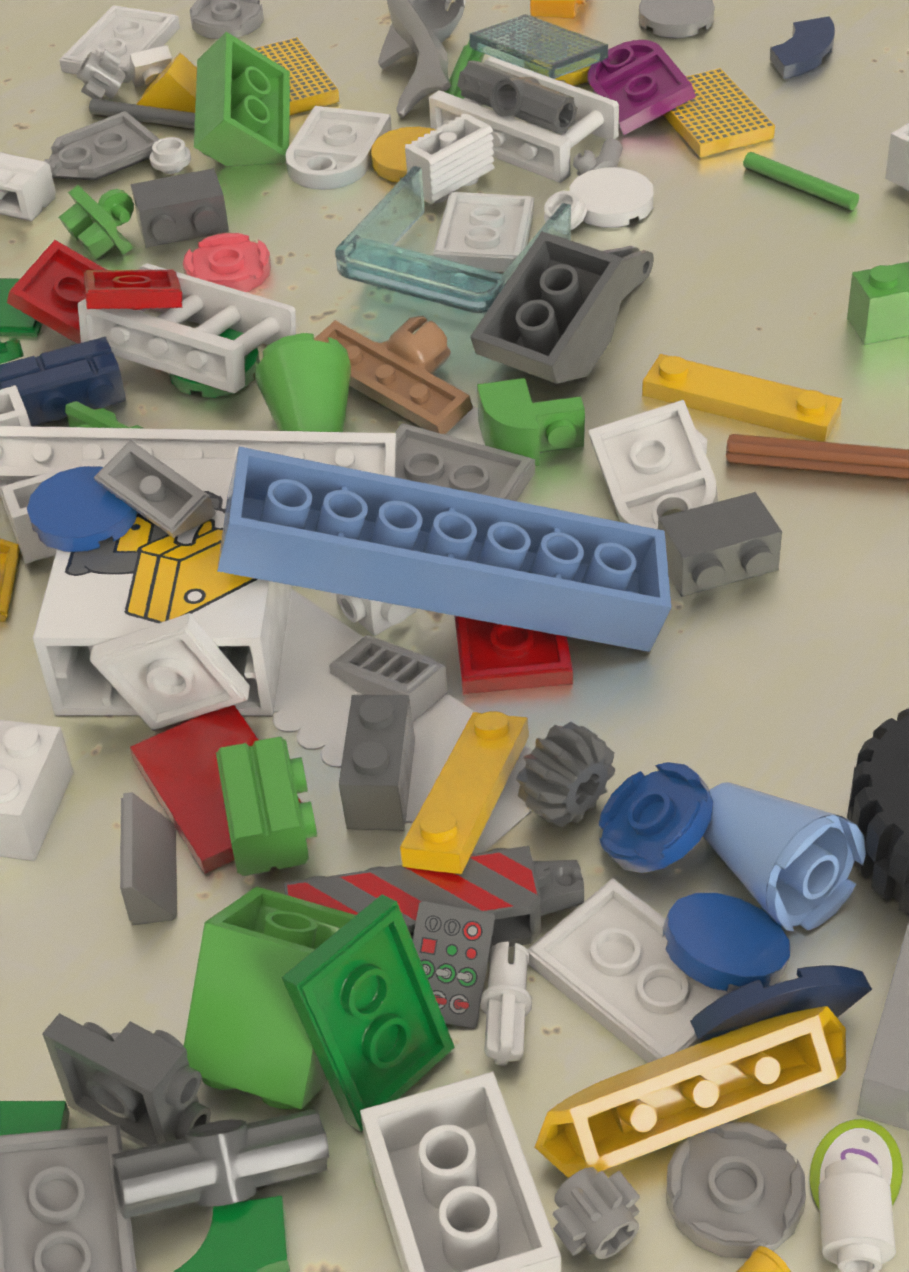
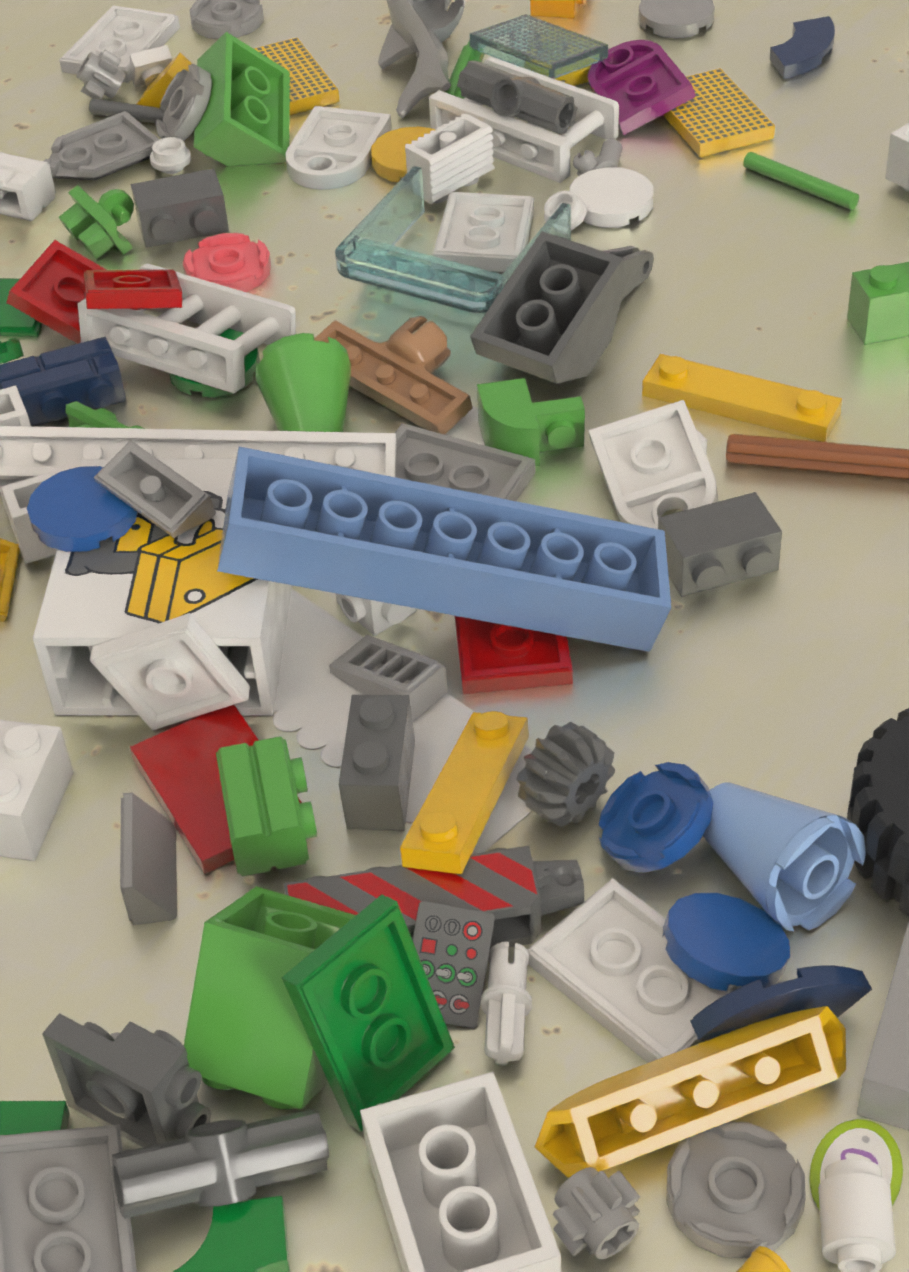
none -> light grey tile [156,64,212,141]

